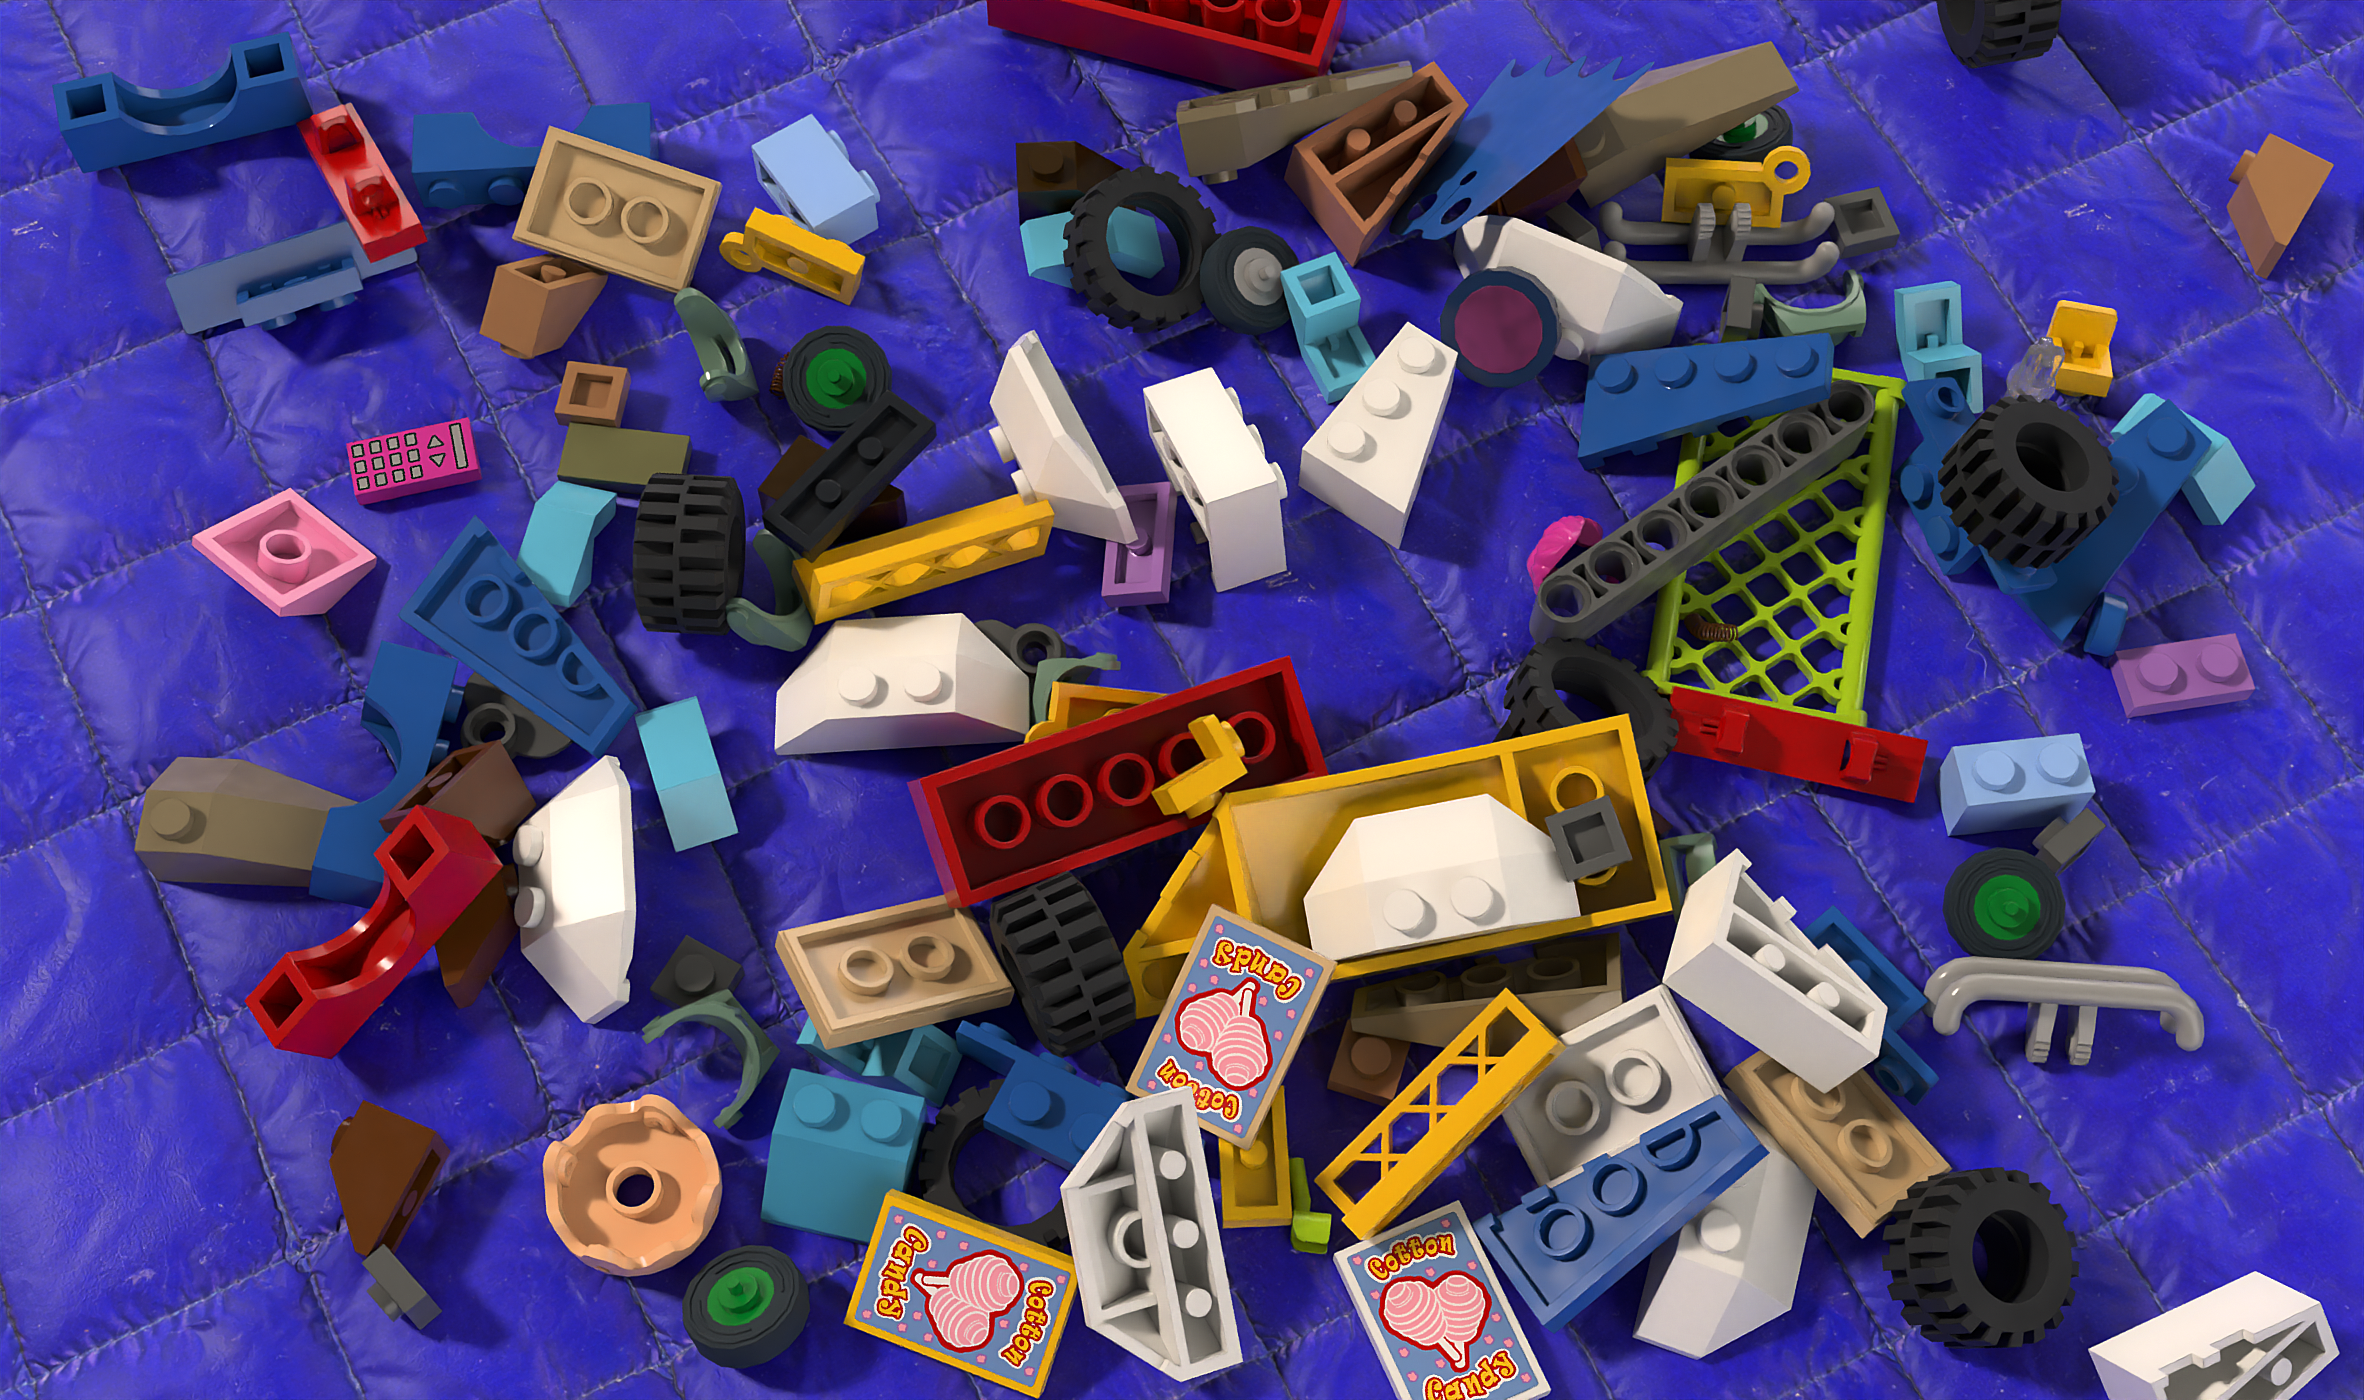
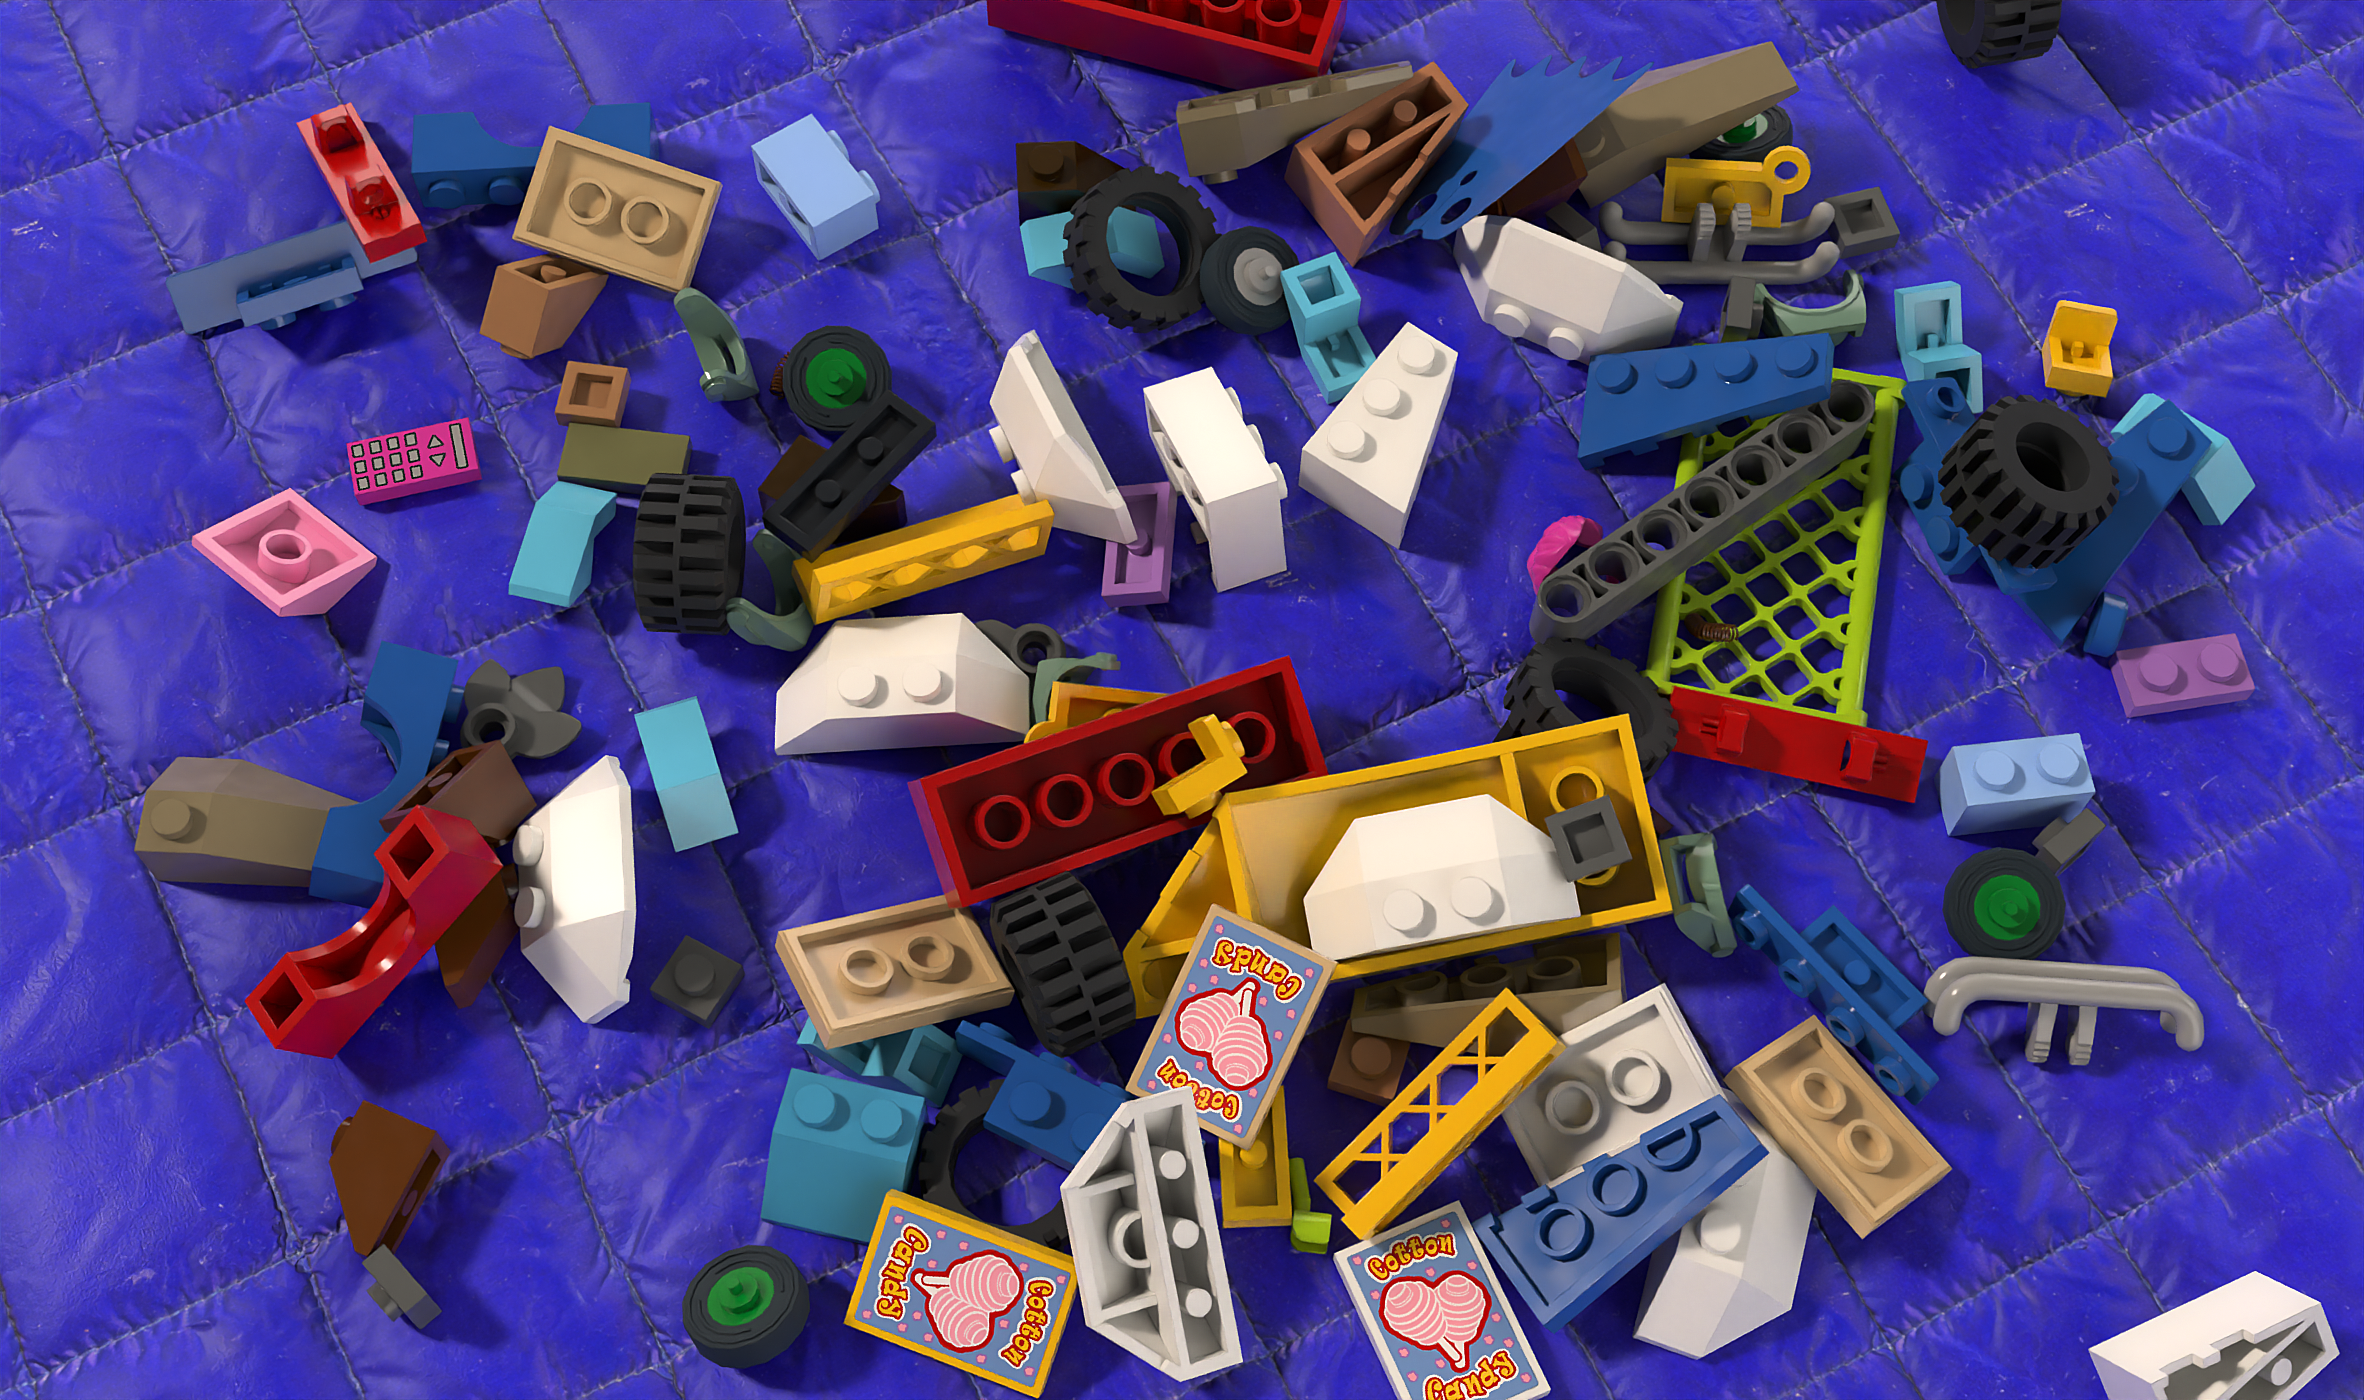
blue arch [52,31,315,174] -> none
blue wing [397,515,638,760] -> none
light nougat plate [543,1094,722,1277] -> none
sand green helmet [641,989,780,1130] -> none
yellow hinge [719,207,865,306] -> none
tile [1440,266,1562,388] -> none
white wedge [1662,848,1888,1094] -> none
black tyre [1882,1167,2079,1349] -> none
clear axle [2002,337,2065,402] -> none
medium nougat slope [2226,133,2334,279] -> none

